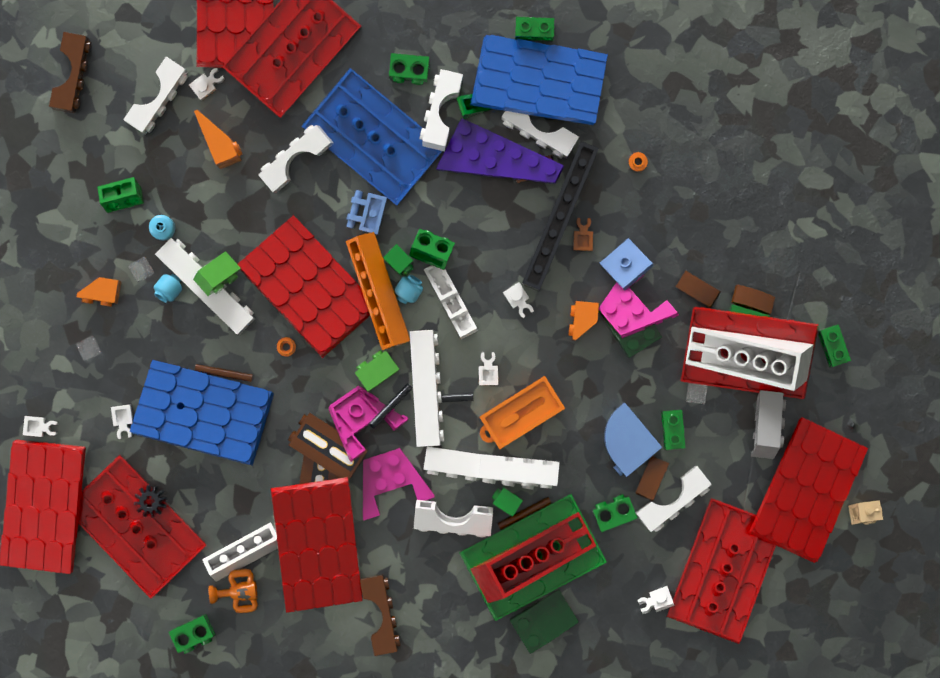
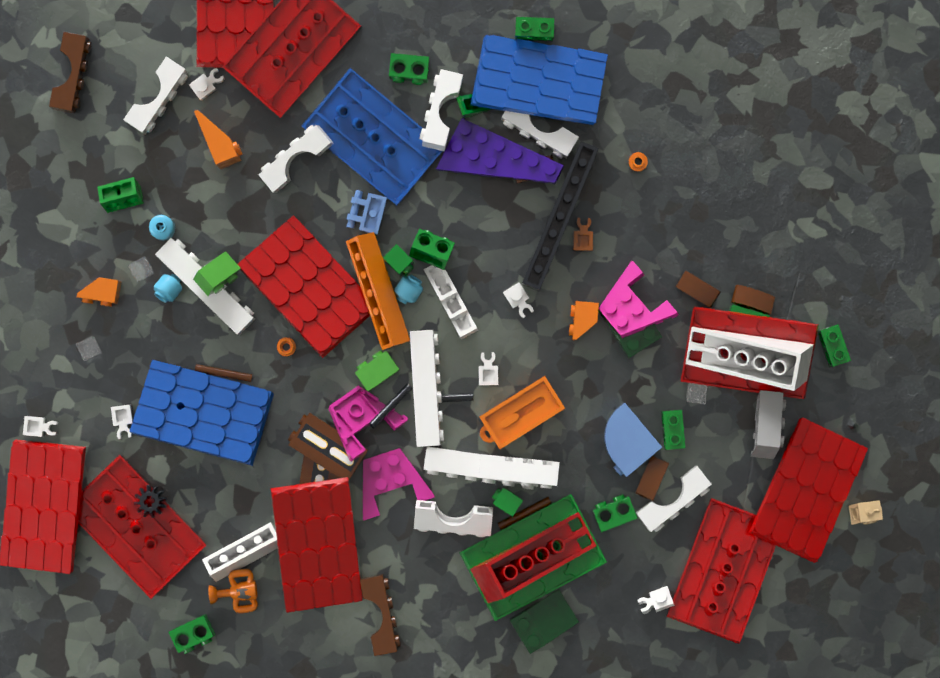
medium blue plate [600,238,654,291] -> none

